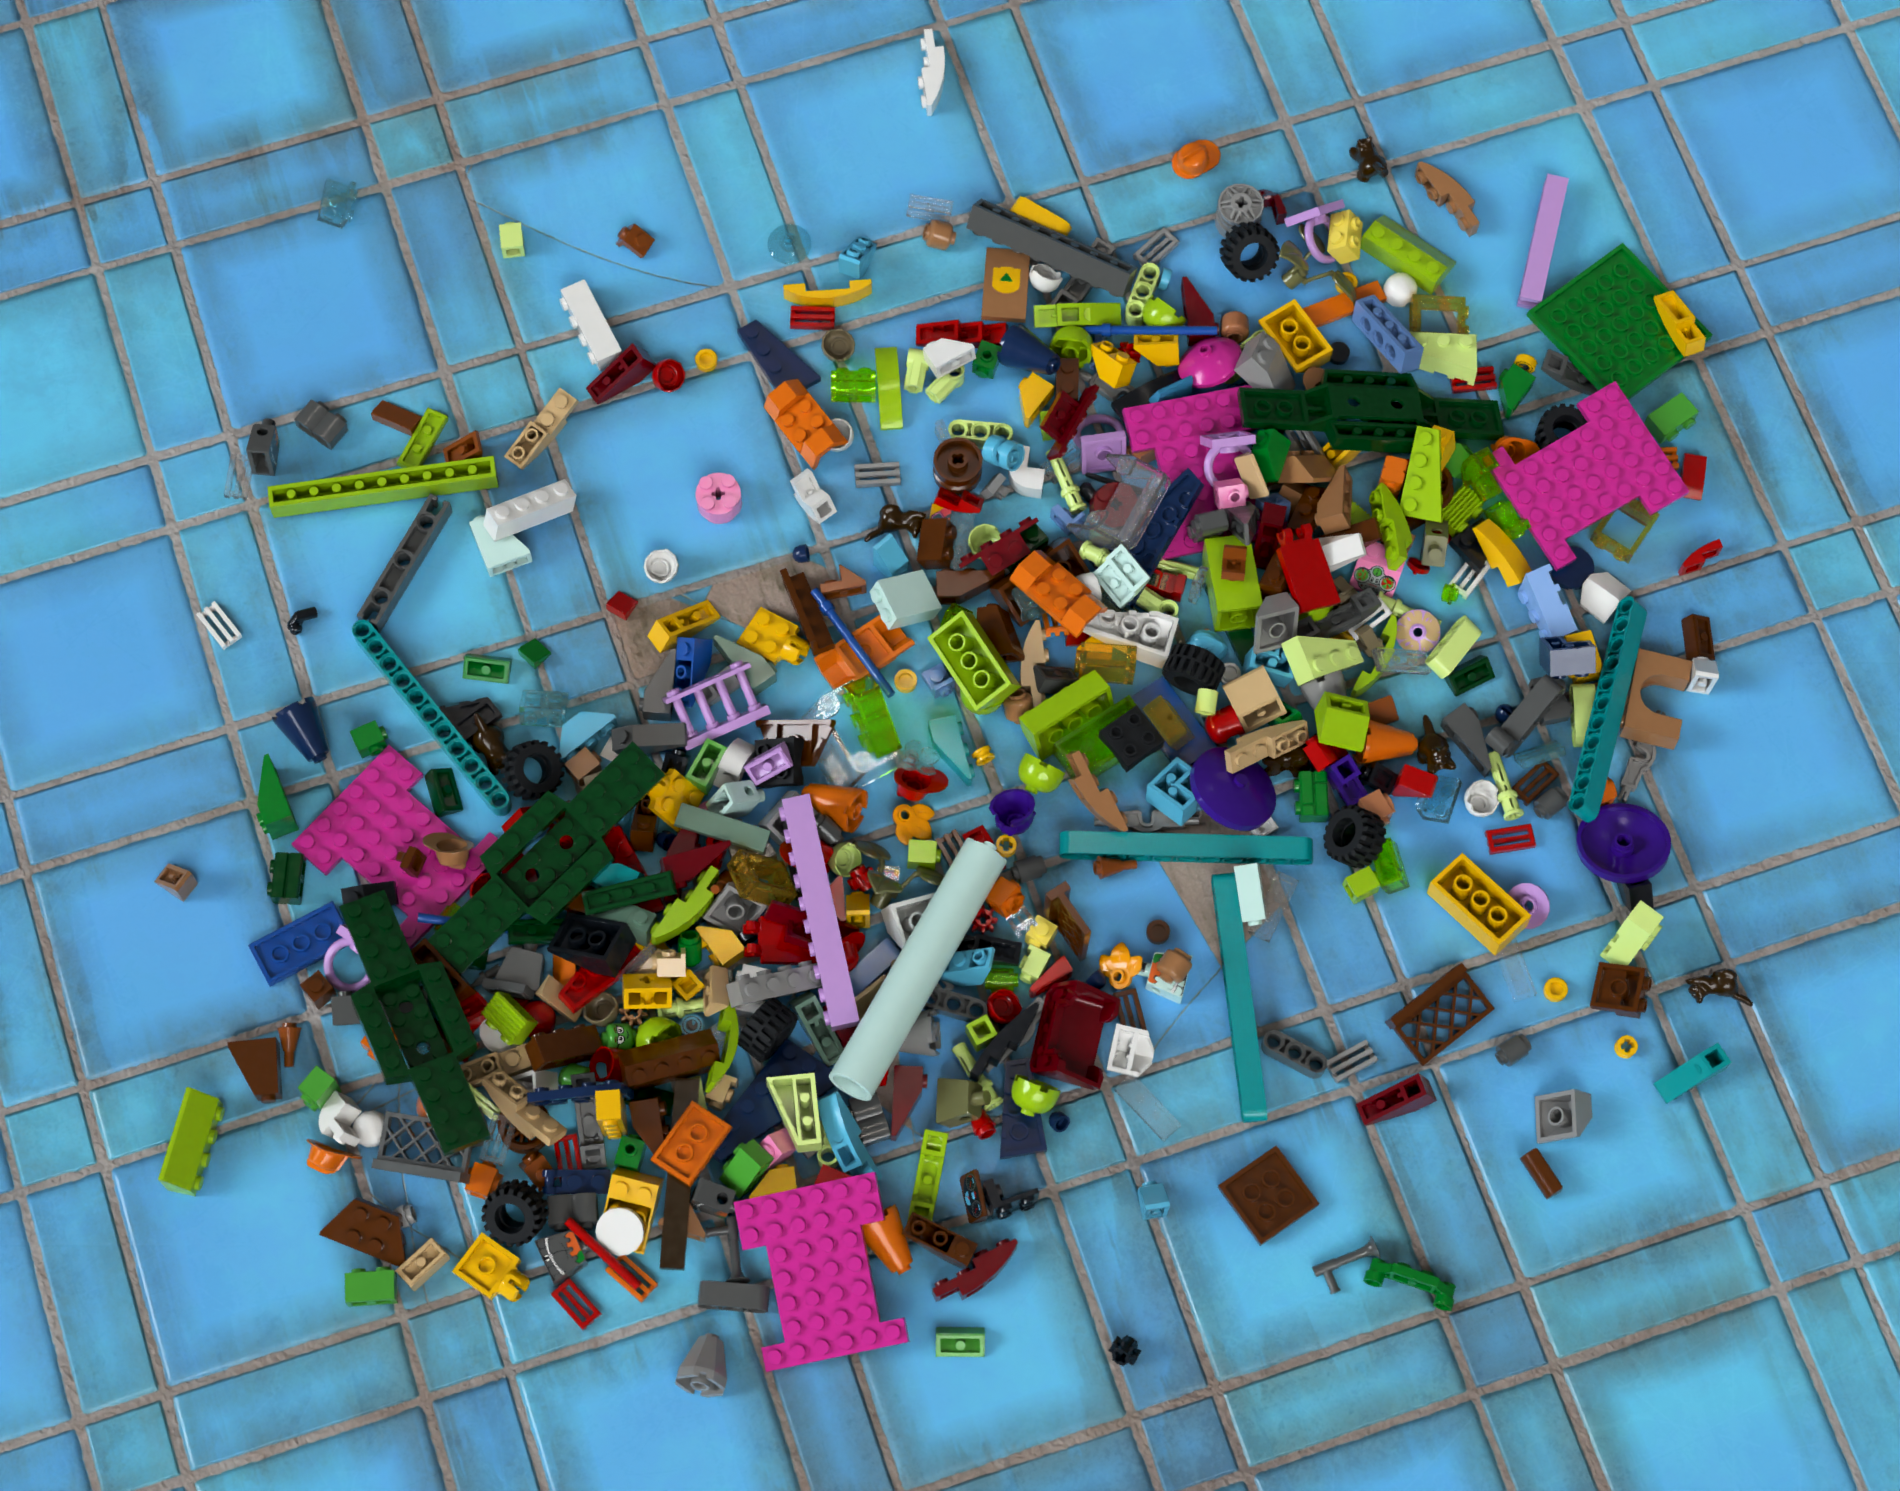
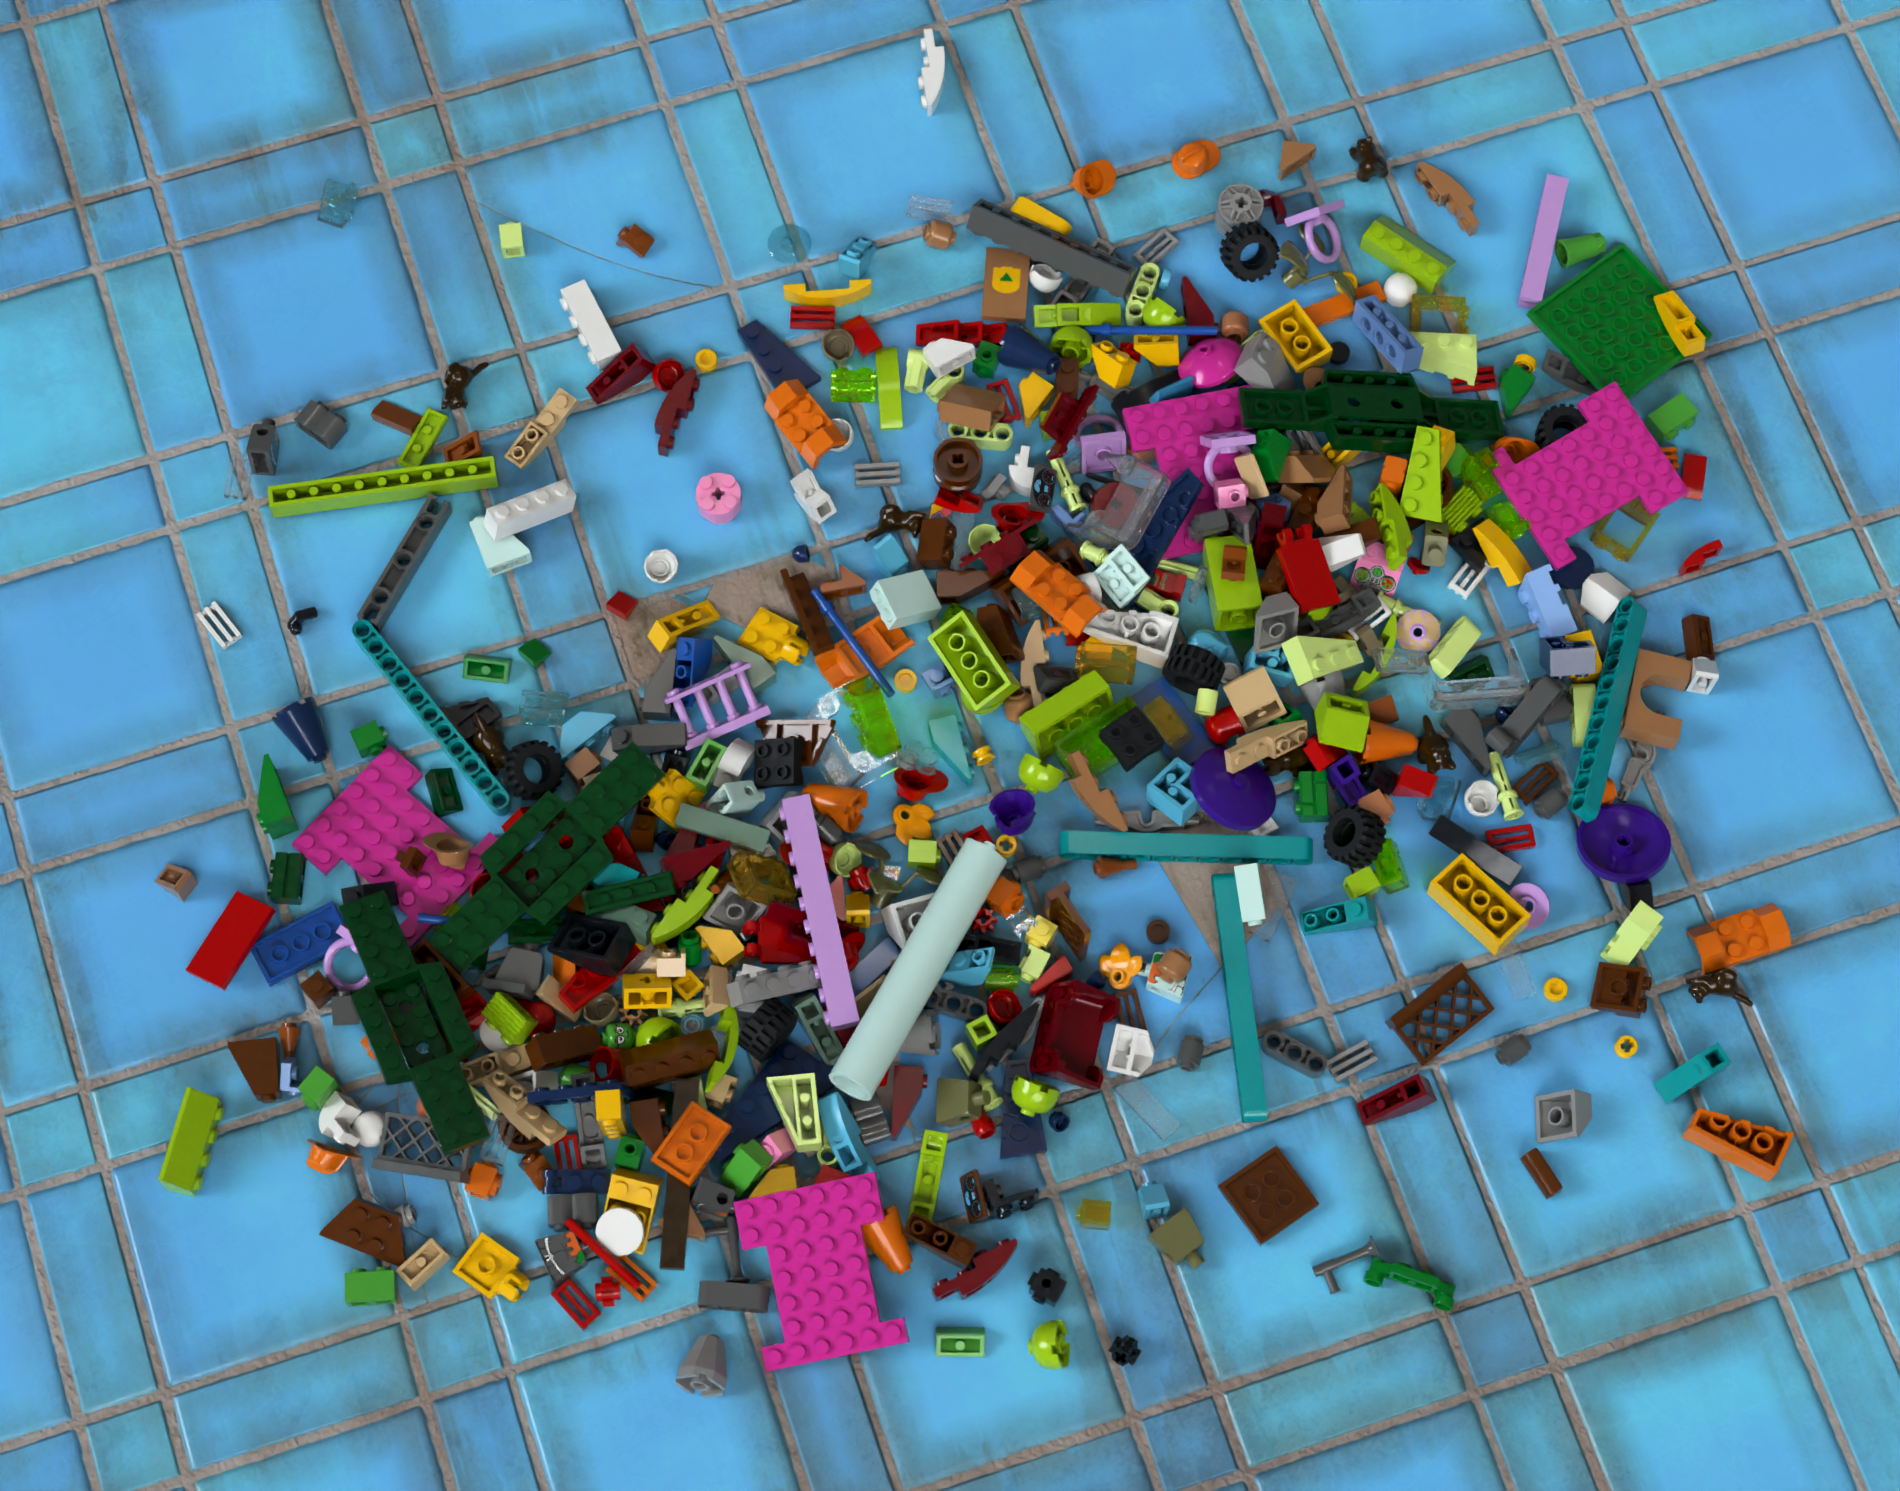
black tyre [481,1179,549,1247] -> none
lavender slope [743,741,793,786] -> none
medium azure wheel [982,434,1025,472] -> none
light yellow brick [1327,209,1363,265] -> none
clear neon green plate [1441,583,1459,605] -> none
none -> red tile [186,891,276,991]
none -> medium blue bracket [280,1057,303,1095]
none -> dark brown animal [441,362,489,410]
none -> red gear [595,1276,621,1307]
none -> dark red slope [654,369,700,457]
none -> red slope [841,315,882,358]
none -> medium nougat brick [937,383,1006,432]
none -> red tile [986,379,1022,424]
none -> red piece [991,502,1045,532]
none -> black brick [1027,1268,1067,1307]
none -> slope [1028,463,1057,514]
none -> lime cylinder [1028,1320,1070,1369]
none -> orange piece [1069,160,1116,199]
none -> clear yellow brick [1076,1199,1111,1230]
none -> olive torso [1147,1207,1205,1270]
none -> dark grey brick [1176,1035,1204,1072]
none -> medium nougat slope [1278,140,1317,181]
none -> teal slope [1300,896,1378,936]
none -> clear windscreen [1422,648,1527,712]
none -> black slope [1428,814,1523,886]
none -> bright green plant [1555,232,1606,269]
none -> orange wedge [1682,1108,1795,1182]
none -> orange piece [1686,903,1791,975]

